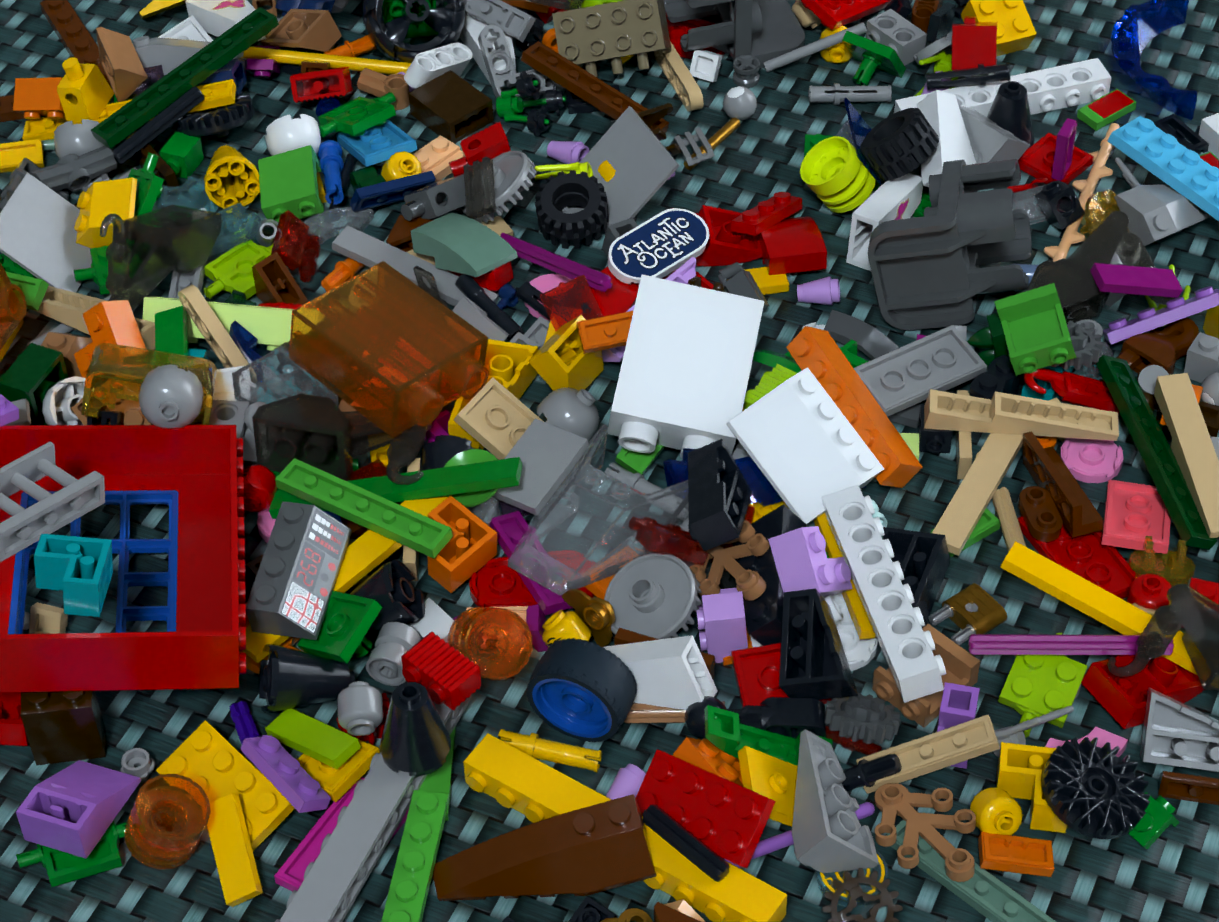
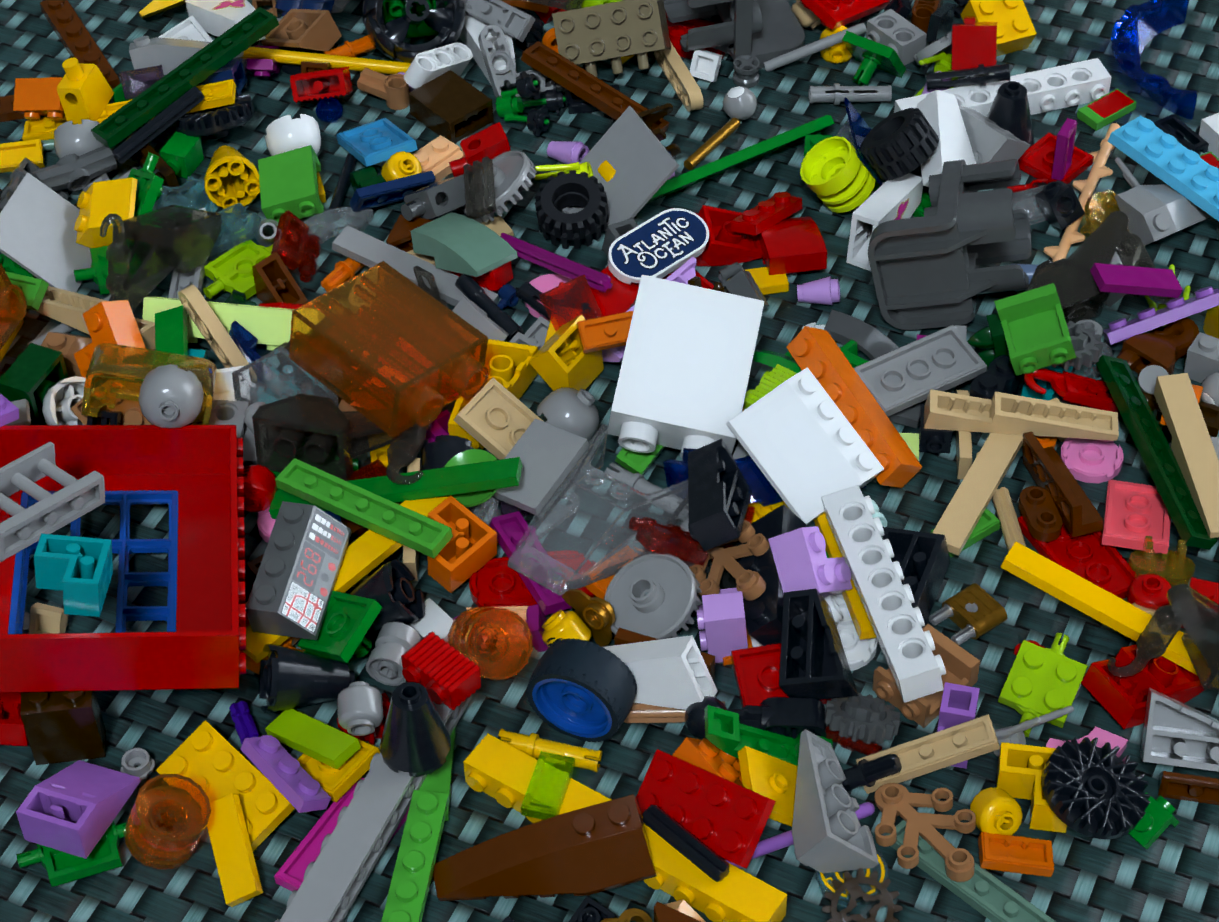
medium nougat slope [96,27,148,102] -> none
green plate [318,92,396,138] -> none
blue pin [318,140,344,205] -> none
lavender cone [606,764,646,800] -> none
light grey tile [674,127,715,166] -> none
magenta axle [968,634,1174,655] -> none
none -> clear neon green tile [521,751,575,820]
none -> green tile [646,115,835,204]

